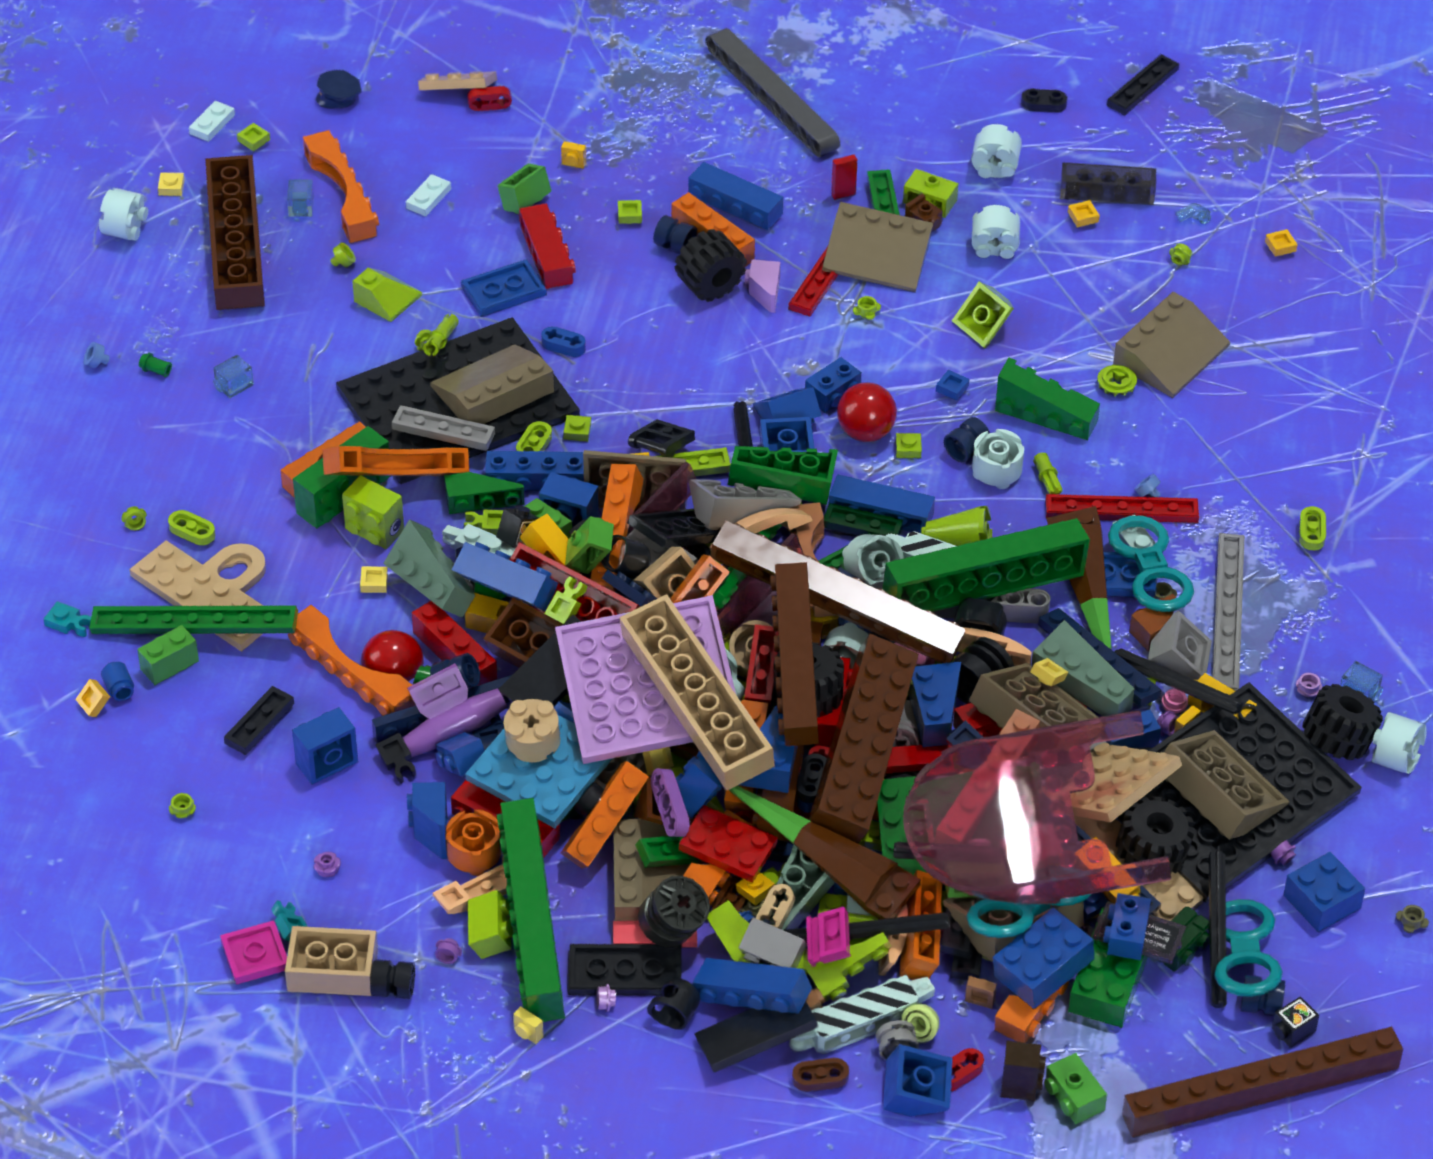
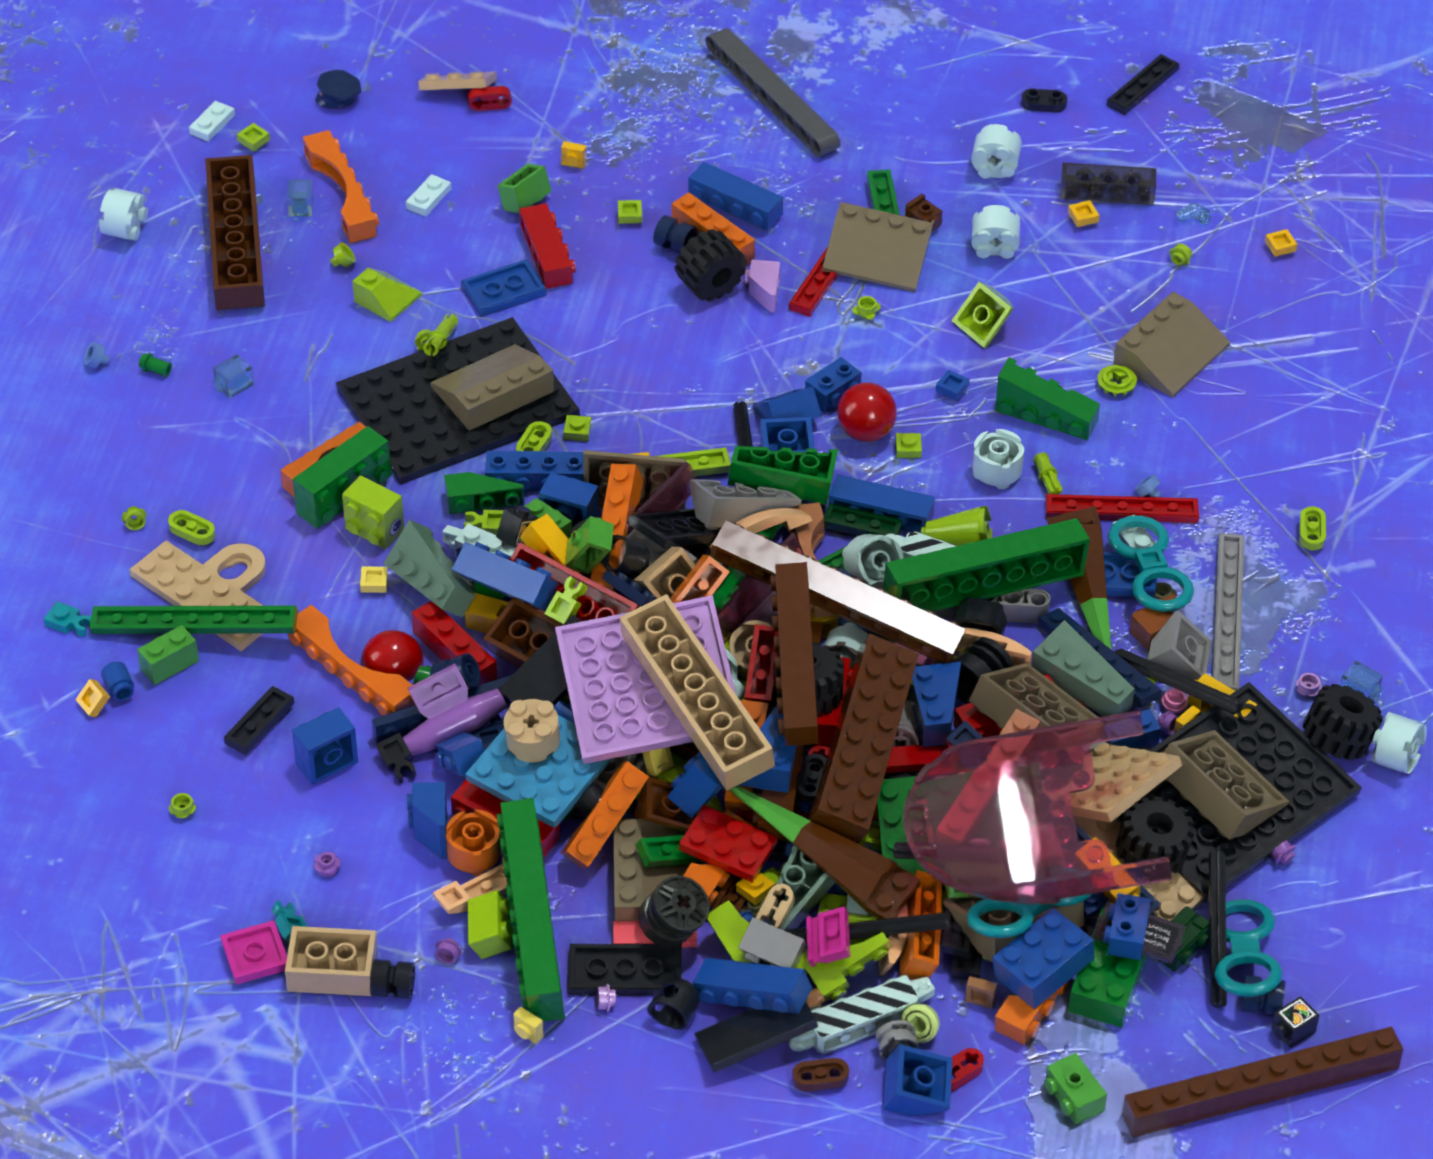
light yellow plate [158,173,185,196] -> none
orange arch [323,446,469,476] -> none
light grey plate [392,405,495,451] -> none
blue beam [541,326,586,357] -> none
black plate [628,419,695,458] -> none
medium lavender beam [651,768,689,837] -> none
red tile [831,154,858,200] -> none
lime brick [903,169,959,218] -> none
dark blue wheel [943,417,990,463] -> none
dark brown piece [1001,1041,1046,1101] -> none
light yellow plate [1031,658,1068,686] -> none
blue brick [1283,852,1365,932] -> none
olive plate [1396,905,1429,933] -> none

